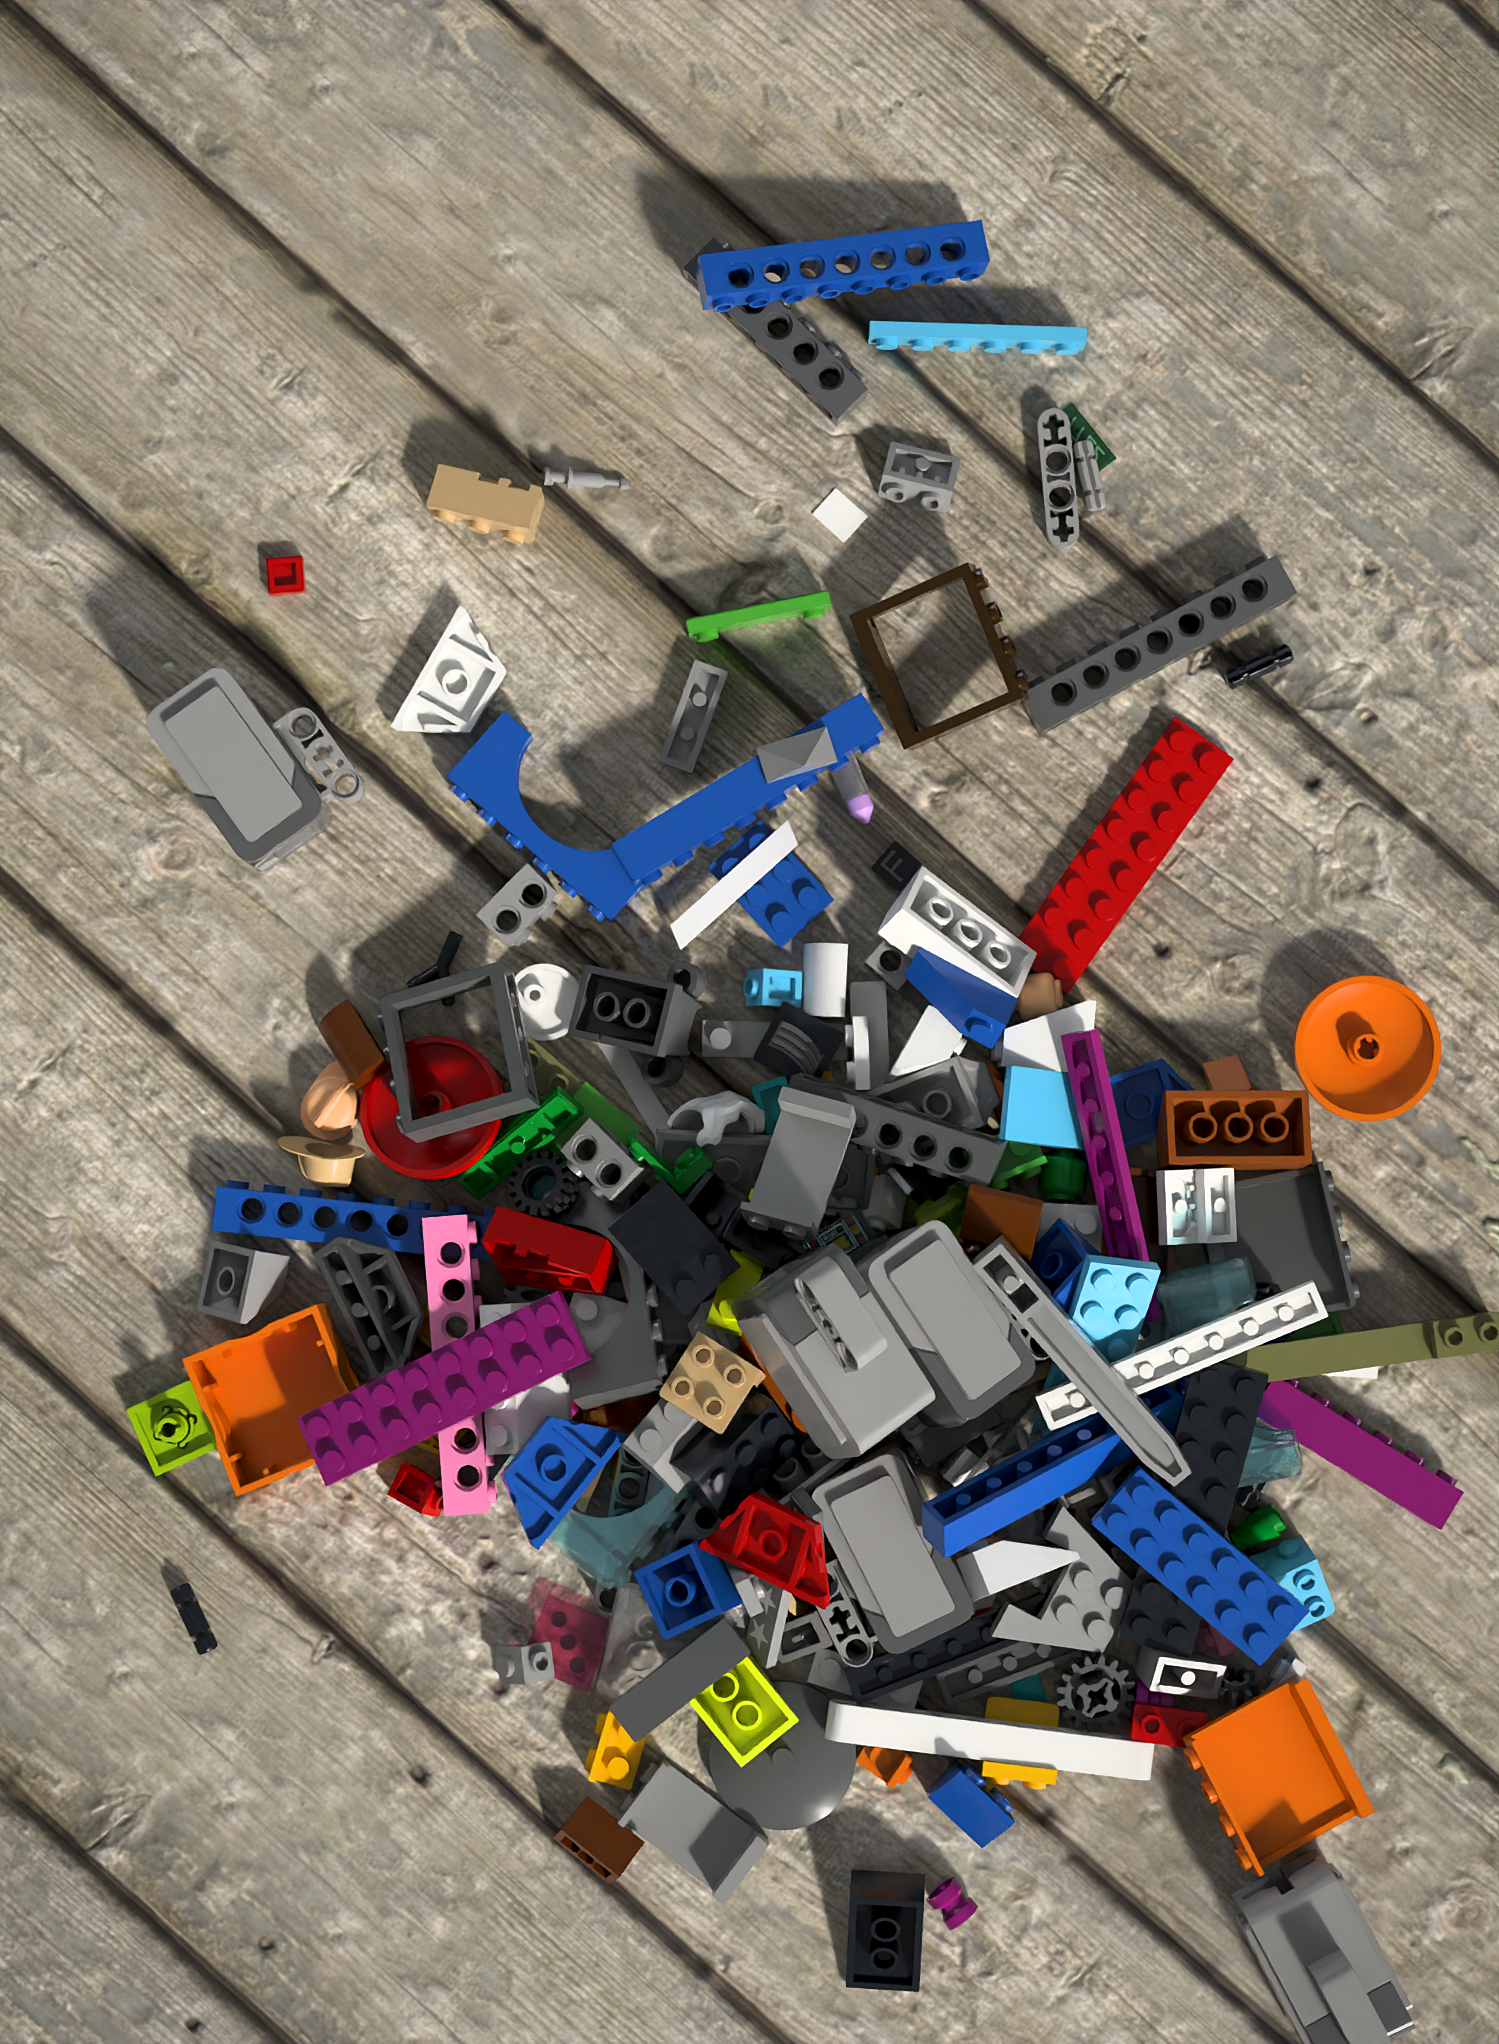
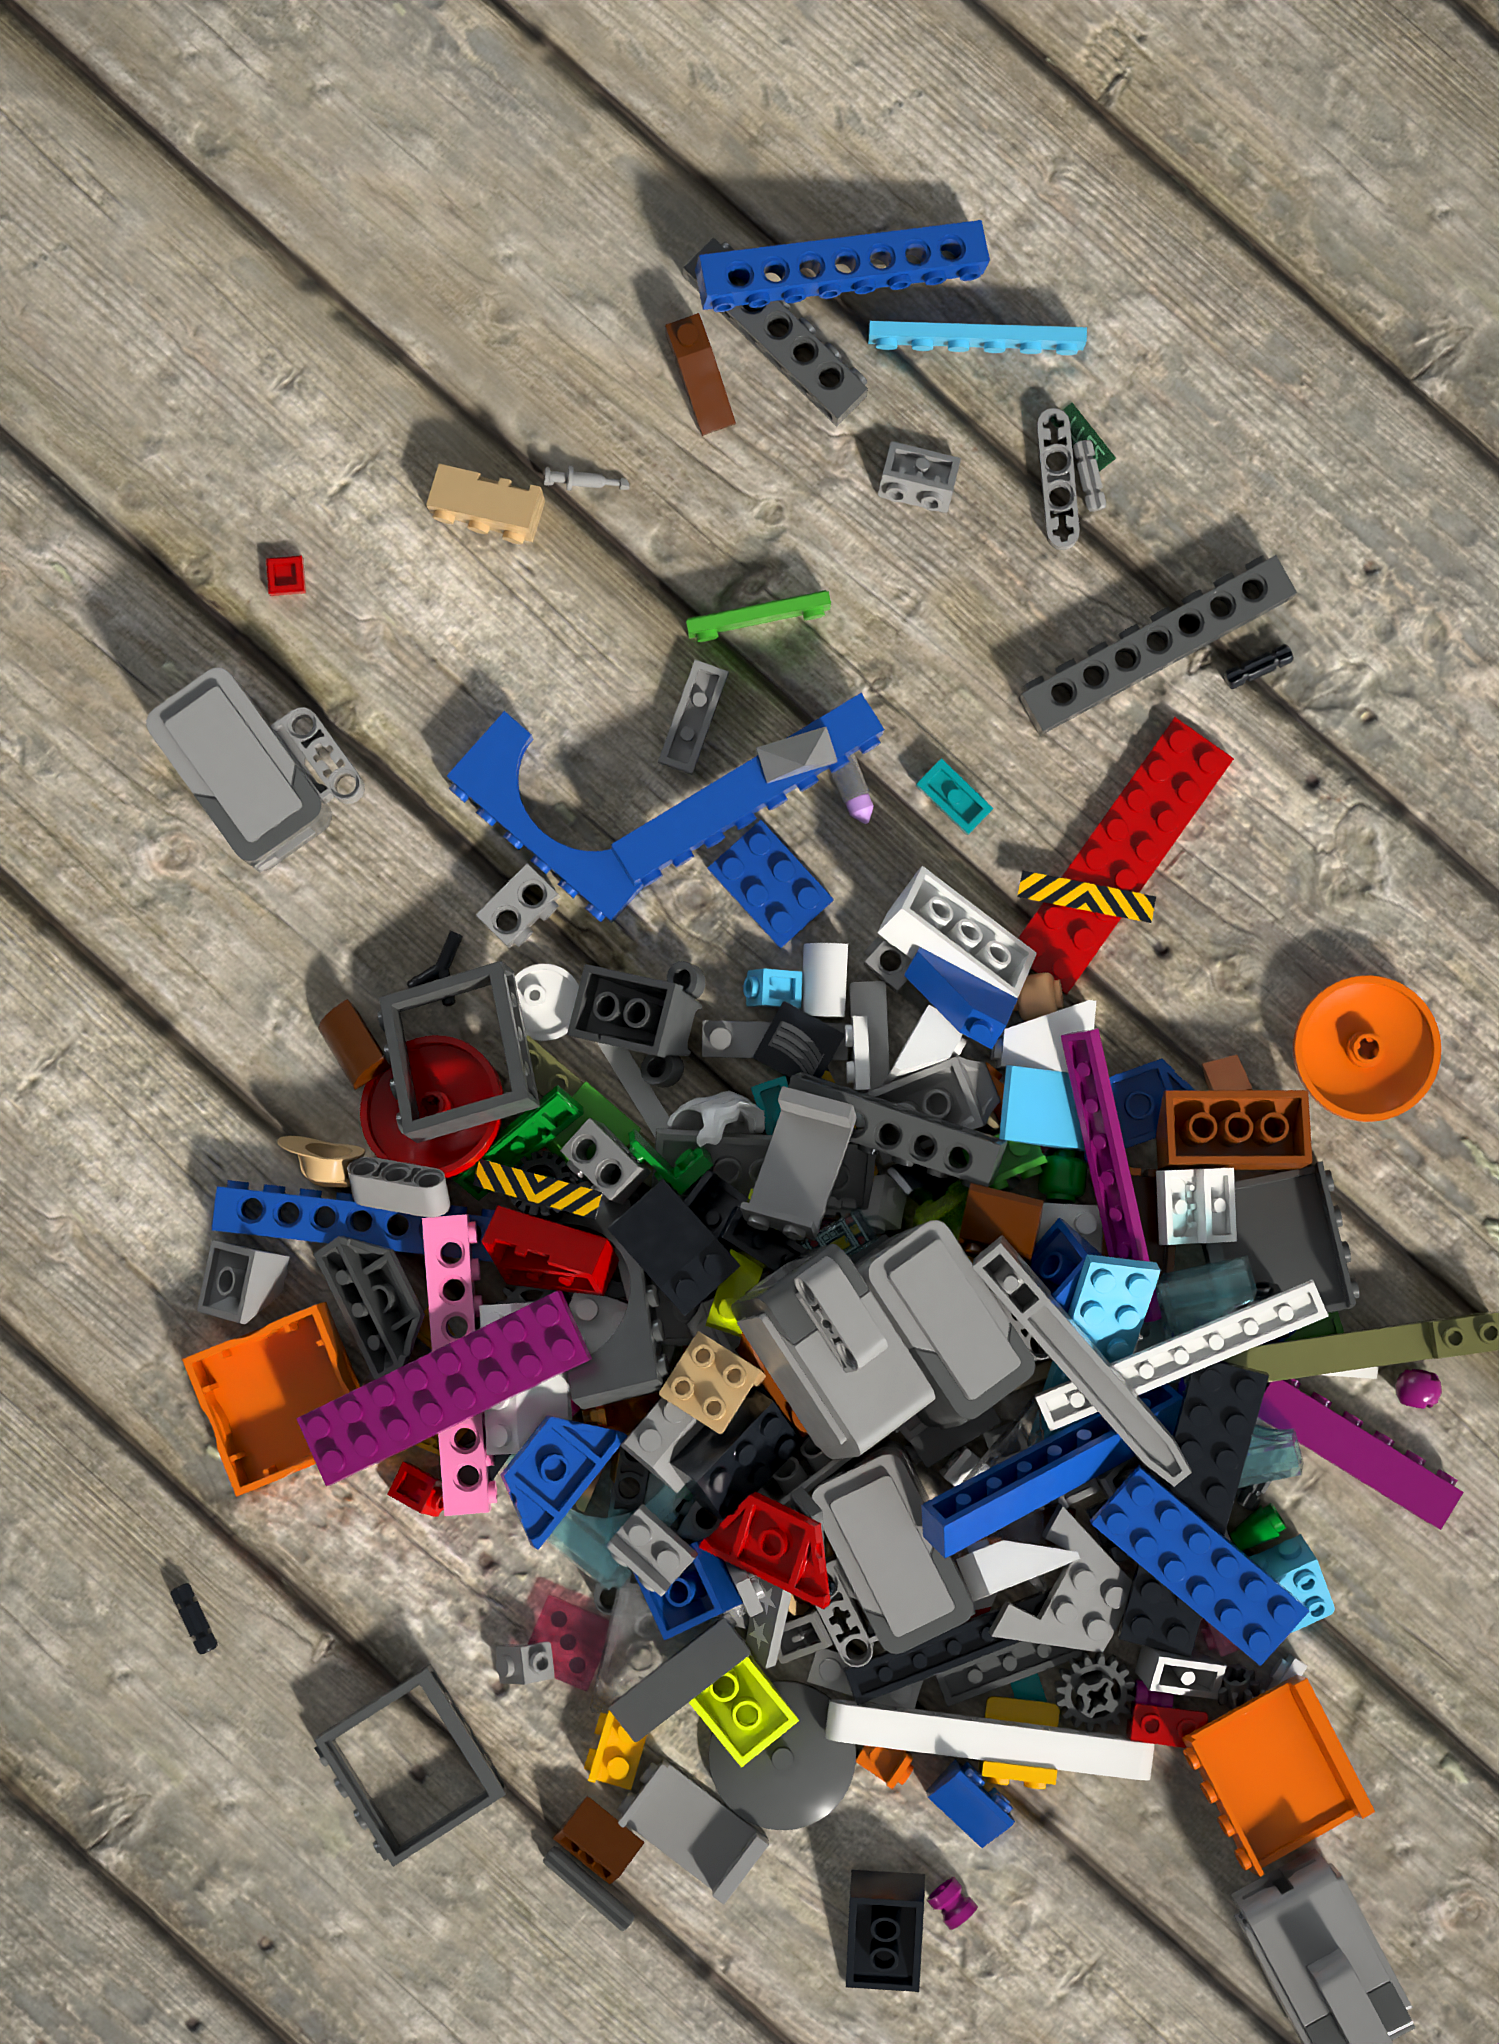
lime plate [126,1380,217,1477] -> none
light nougat piece [301,1060,365,1140] -> none
white wing [391,605,507,735] -> none
white sticker [670,820,798,950] -> none
white sticker [812,488,868,543] -> none
dark brown window [849,562,1030,750] -> none
black tile [871,841,922,892] -> none
none -> dark grey window [314,1664,509,1867]
none -> light grey beam [347,1157,451,1218]
none -> sticker [473,1159,602,1219]
none -> dark grey axle [543,1846,635,1931]
none -> light grey bracket [606,1504,698,1596]
none -> reddish brown slope [665,313,736,436]
none -> teal plate [915,758,994,836]
none -> sticker [1017,870,1156,923]
none -> magenta piece [1395,1369,1442,1409]

